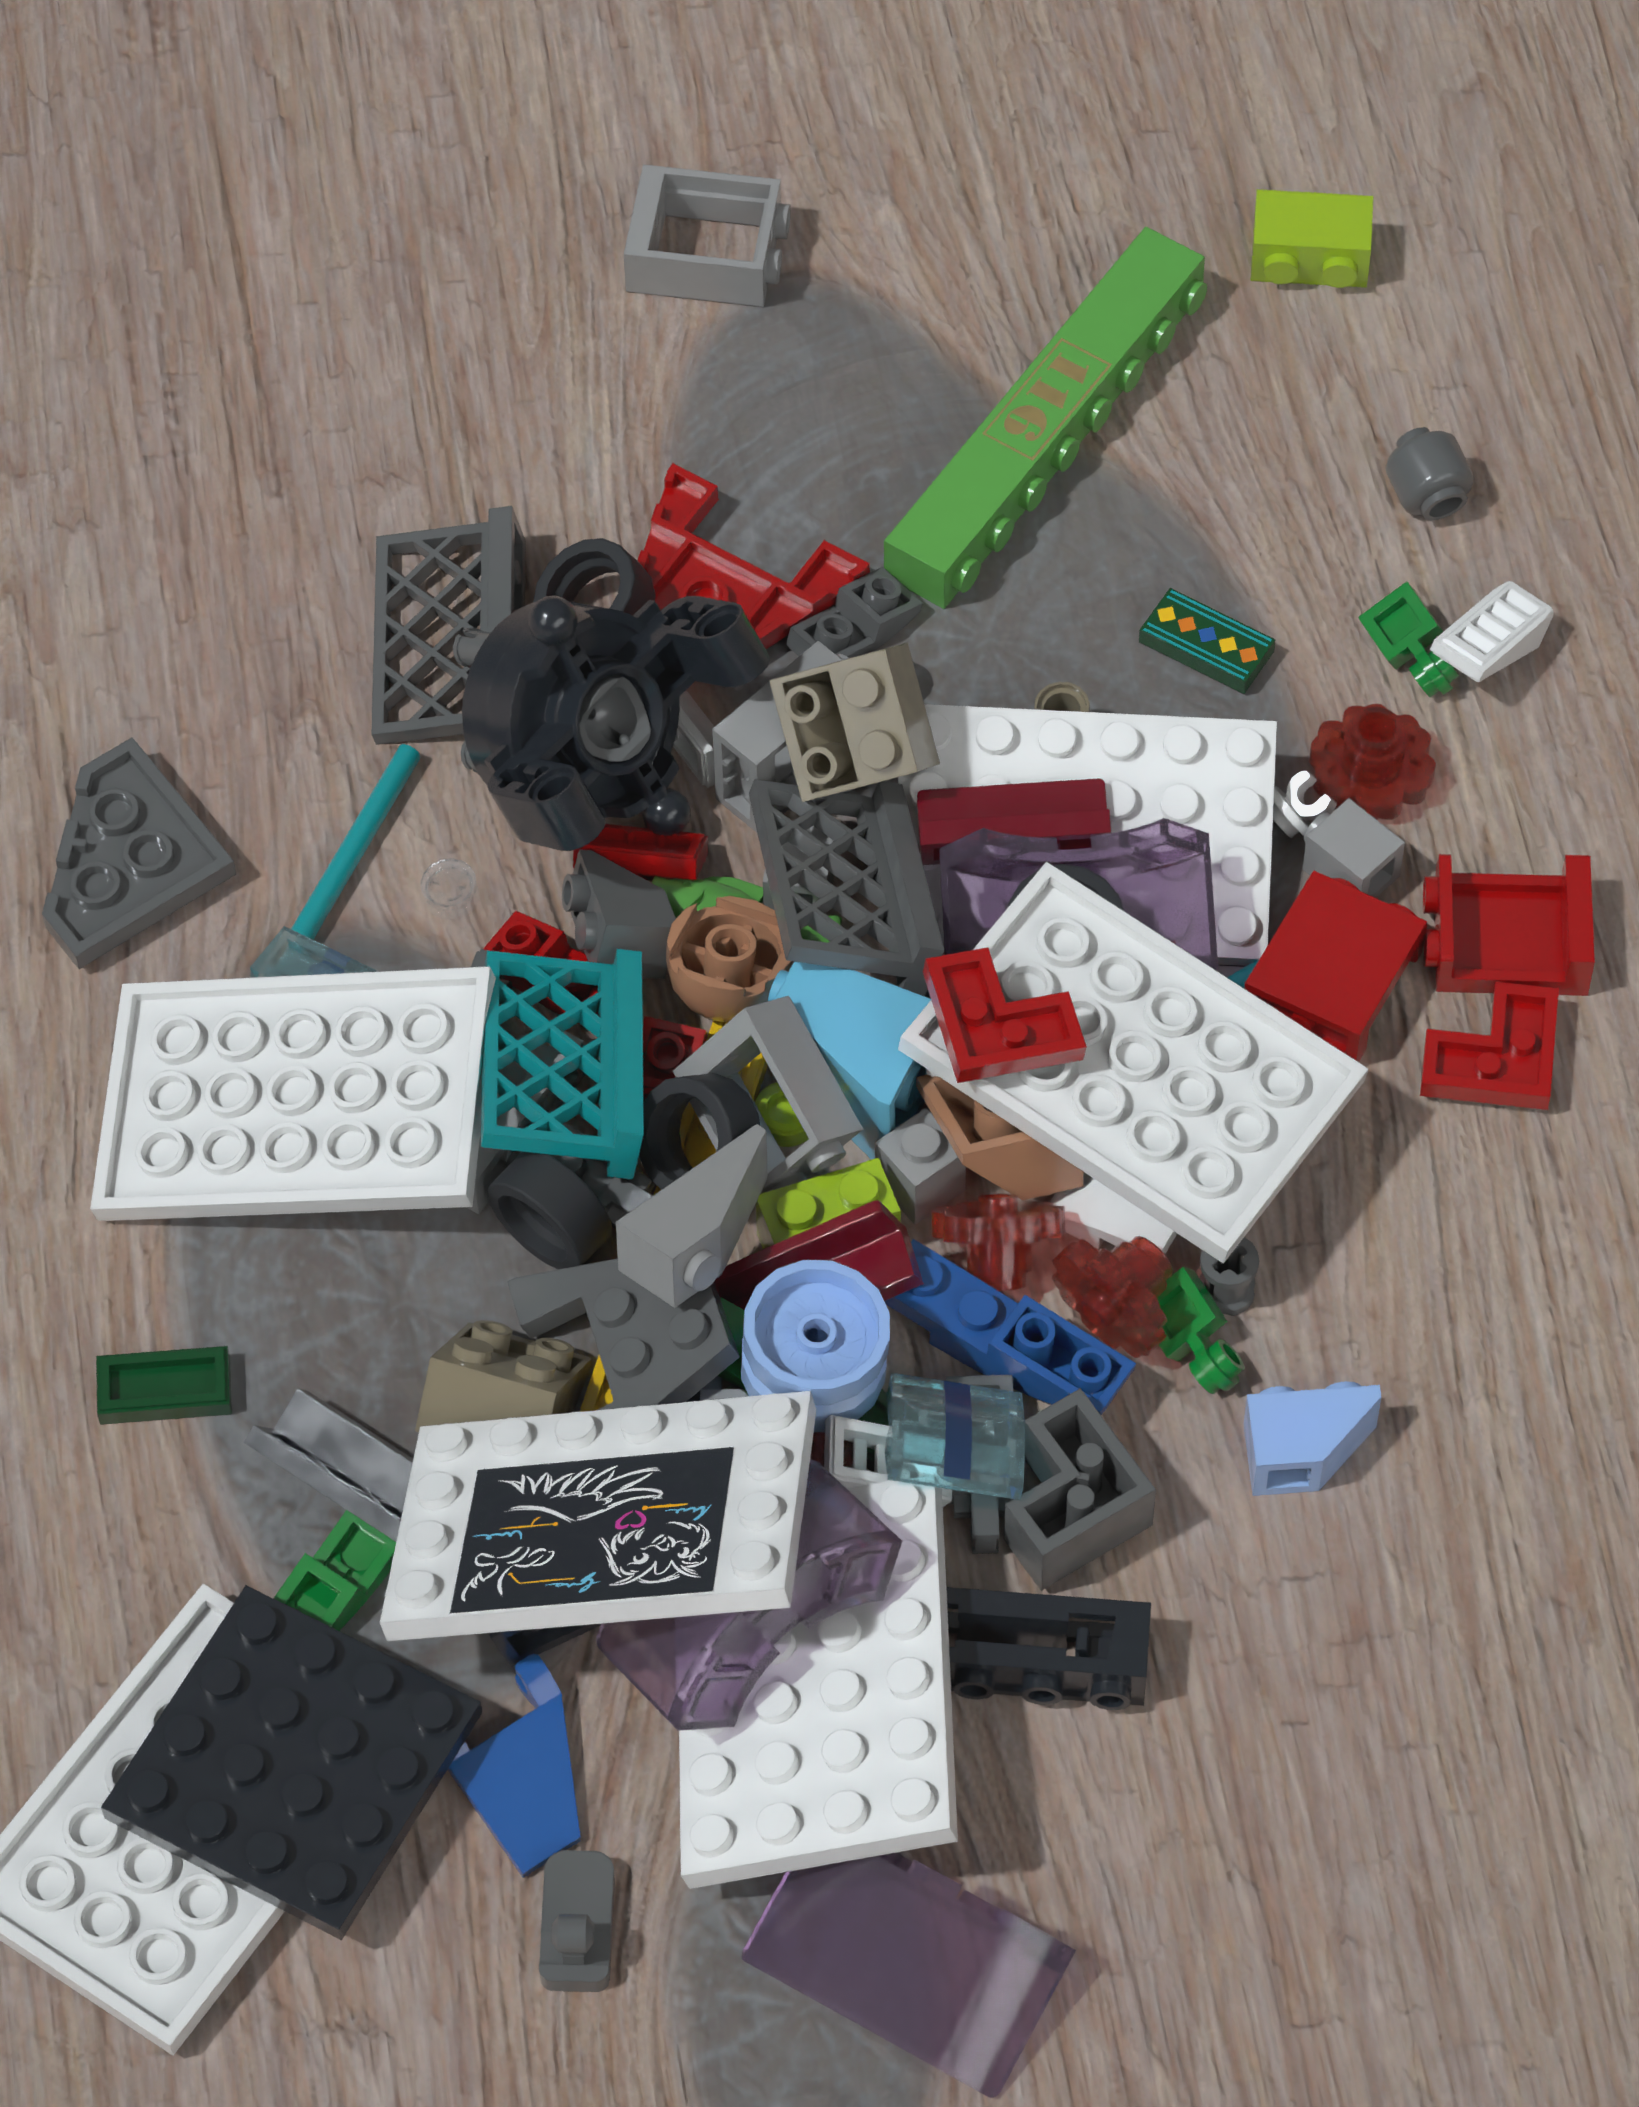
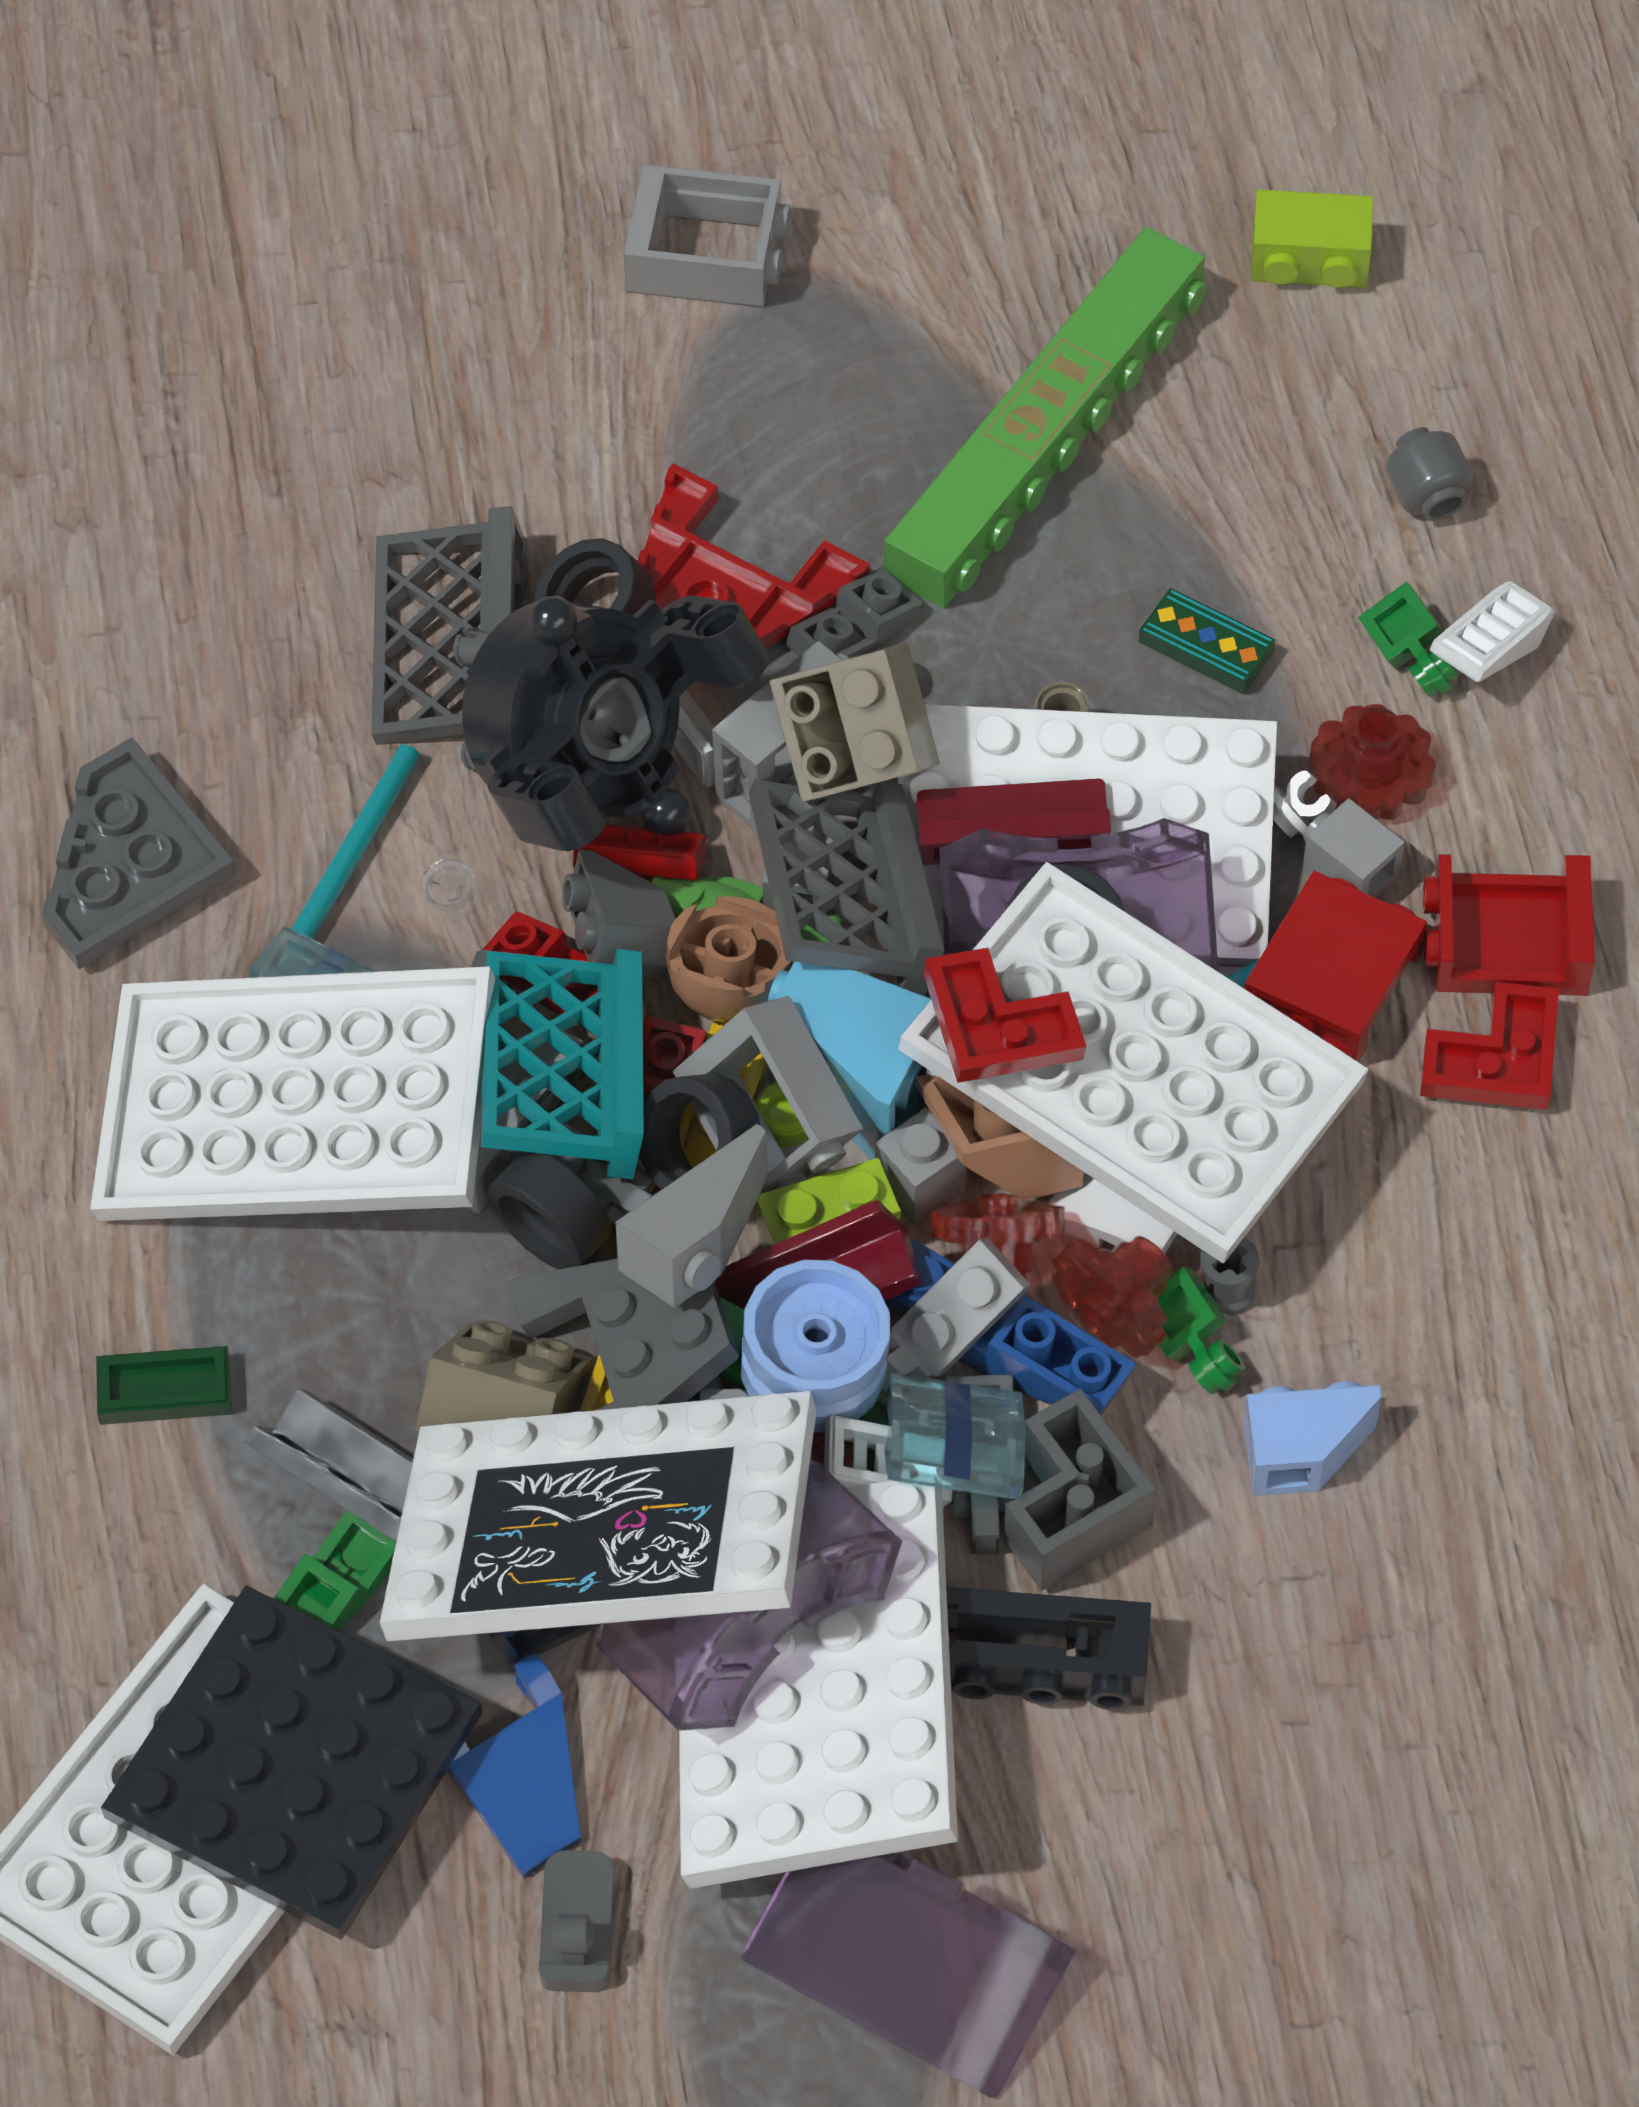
none -> light grey hinge [882,1237,1031,1394]

